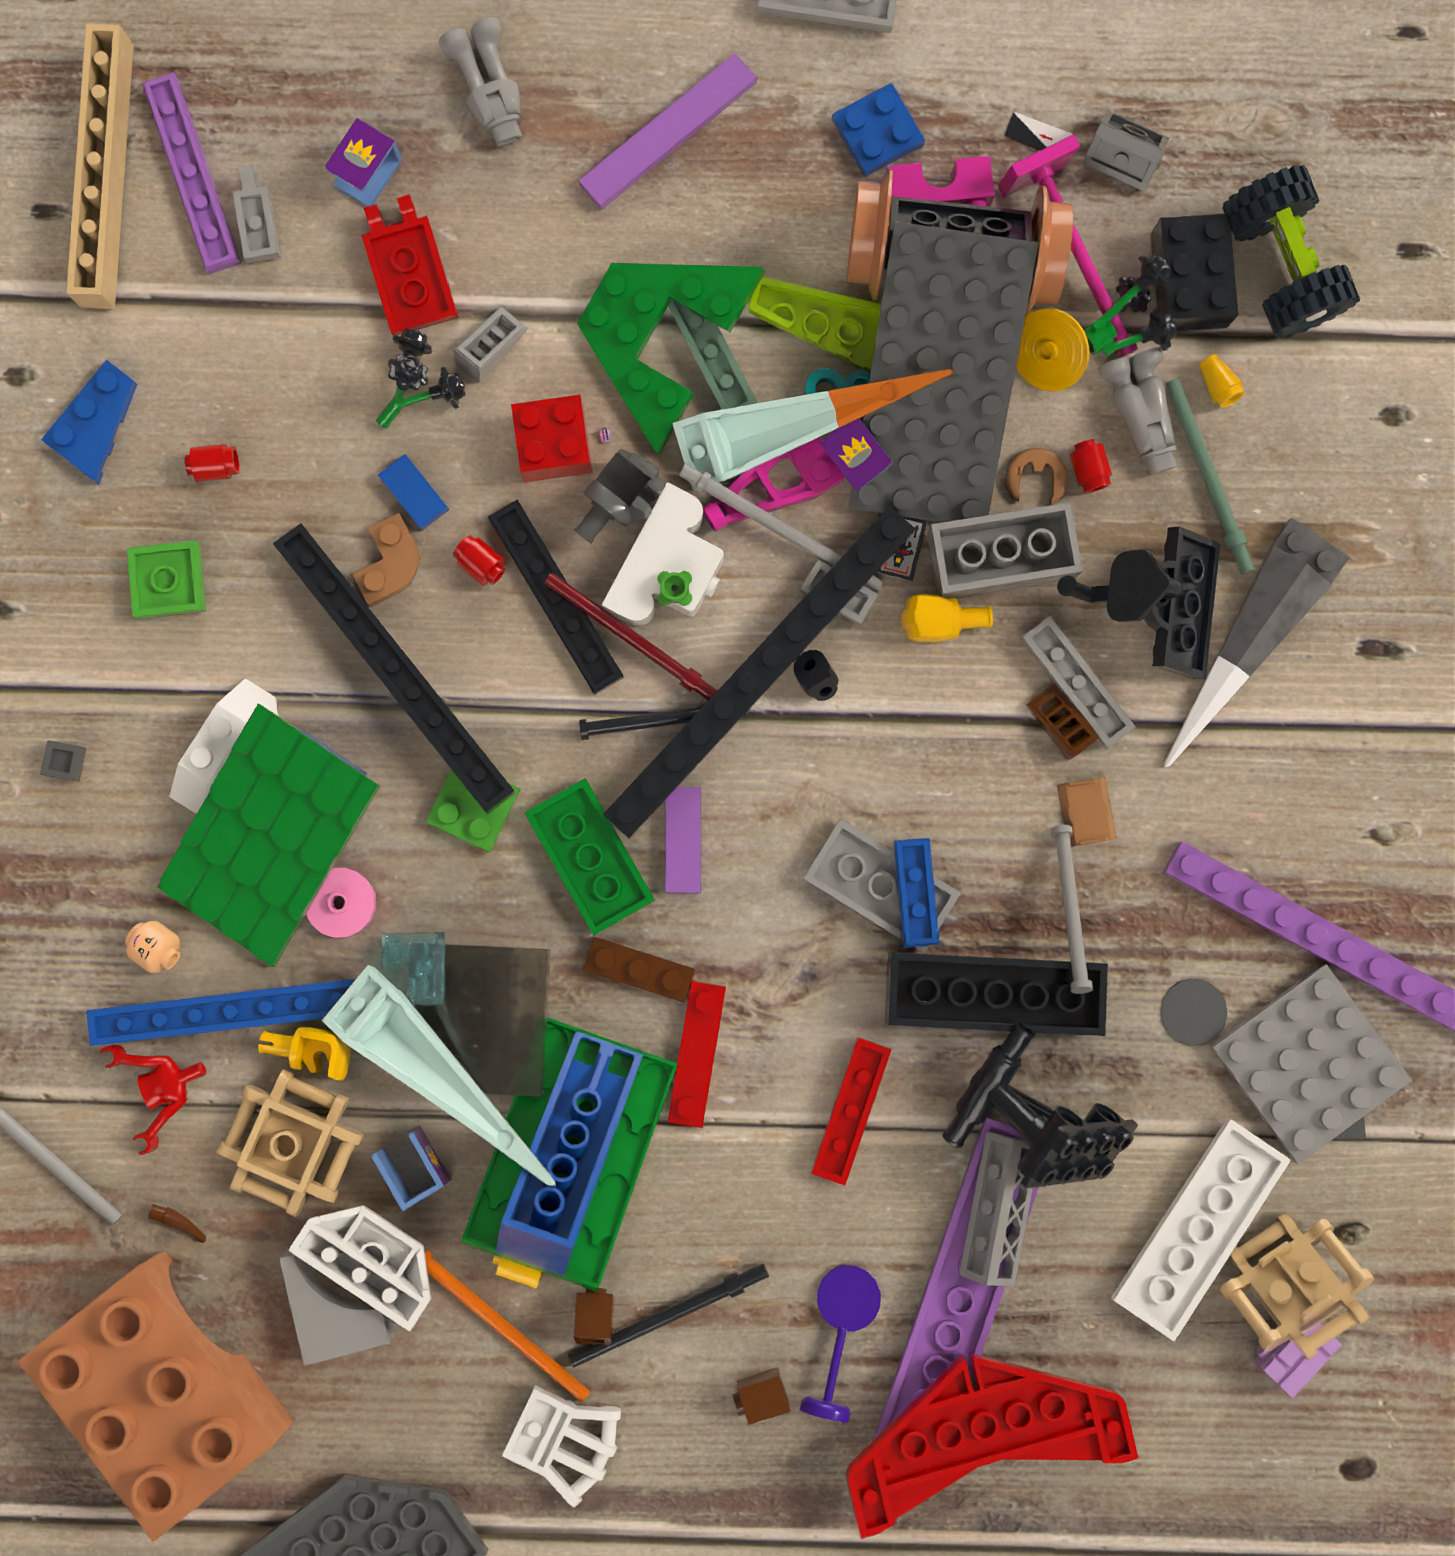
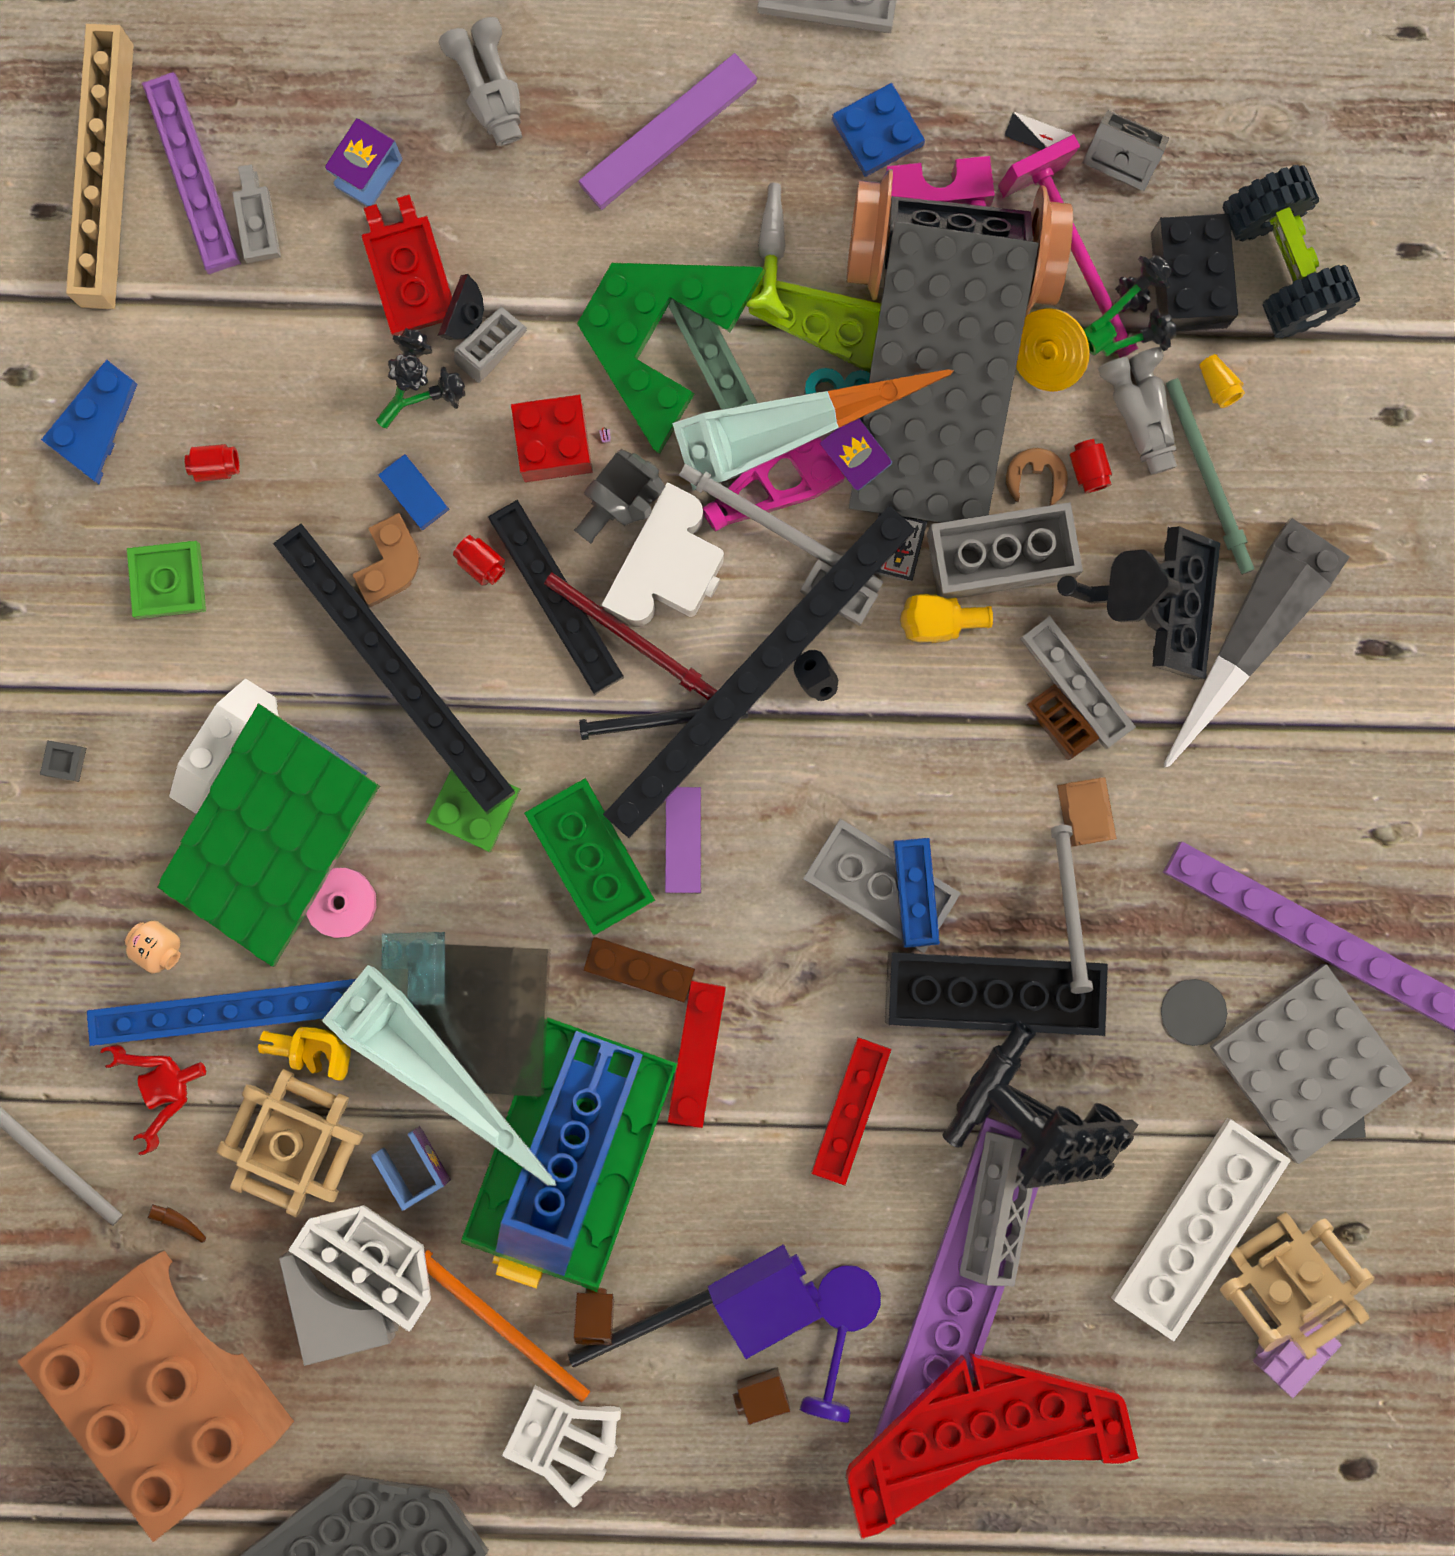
bright green plate [657,571,692,606] -> none
none -> black plate [437,274,484,340]
none -> dark purple brick [707,1244,822,1359]
none -> piece [746,183,789,319]

